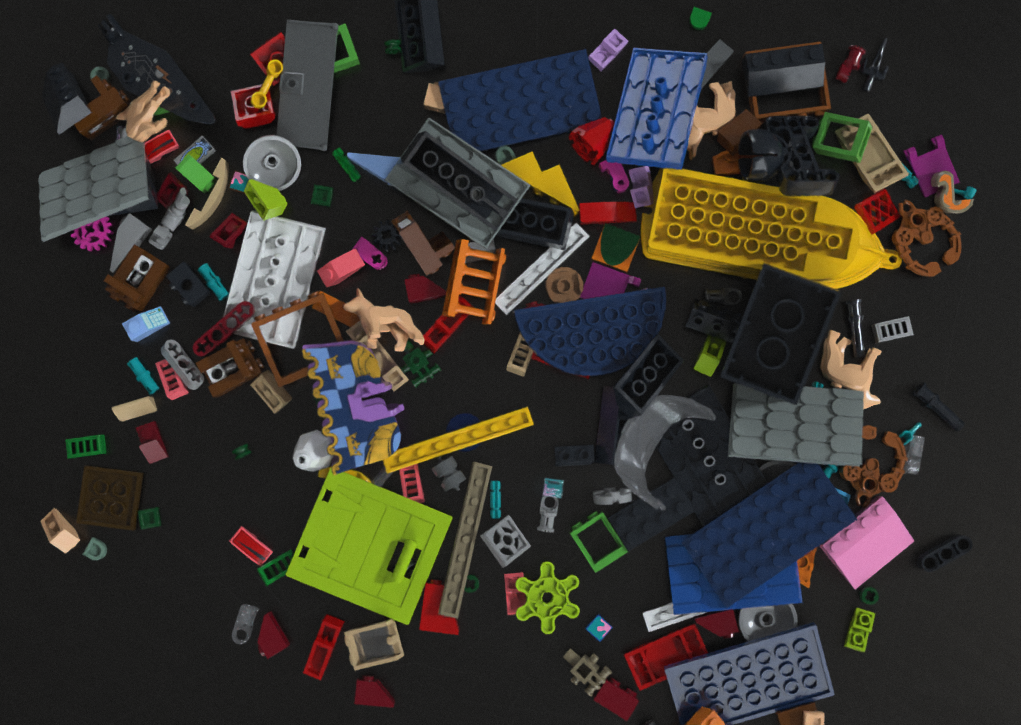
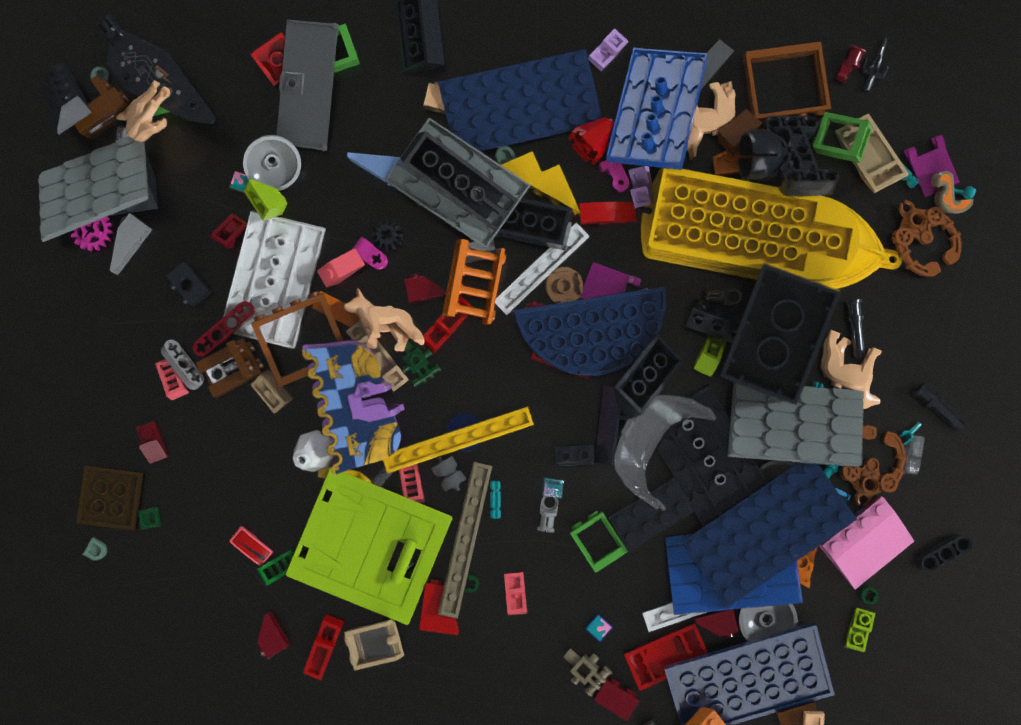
light nougat slope [40,508,80,553] -> none
green slope [65,435,107,459] -> none
reddish brown brick [104,244,171,312] -> none
tan slope [112,396,157,422] -> none
light blue slope [122,307,170,342] -> none
teal pin [127,357,160,395] -> none
slope [145,130,179,164] -> none
light grey piece [148,188,190,250] -> none
dark red slope [157,173,190,210] -> none
tile [174,136,216,165] -> none
bright green slope [176,154,218,194] -> none
tan slope [185,158,229,230] -> none
teal pin [197,263,229,301] -> none
red slope [231,84,275,128] -> none
dark green bush [232,444,252,460] -> none
clear piece [232,604,259,644] -> none
yellow bar [251,60,283,108] -> none
dark green tile [311,184,334,207] -> none
green axle [332,148,361,182] -> none
dark red slope [354,675,395,708] -> none
dark green bush [384,40,402,54] -> none
reddish brown brick [391,211,455,276] -> none
light grey piece [481,515,531,568] -> none
tan slope [506,333,533,376] -> none
lime plate [515,561,580,634] -> none
dark green tile [592,223,641,273] -> none
light grey plate [593,487,632,505] -> none
green tile [690,7,712,30] -> none
black slope [742,44,825,97] -> none
red window [855,189,901,235] -> none
light grey slope [871,316,914,343] -> none

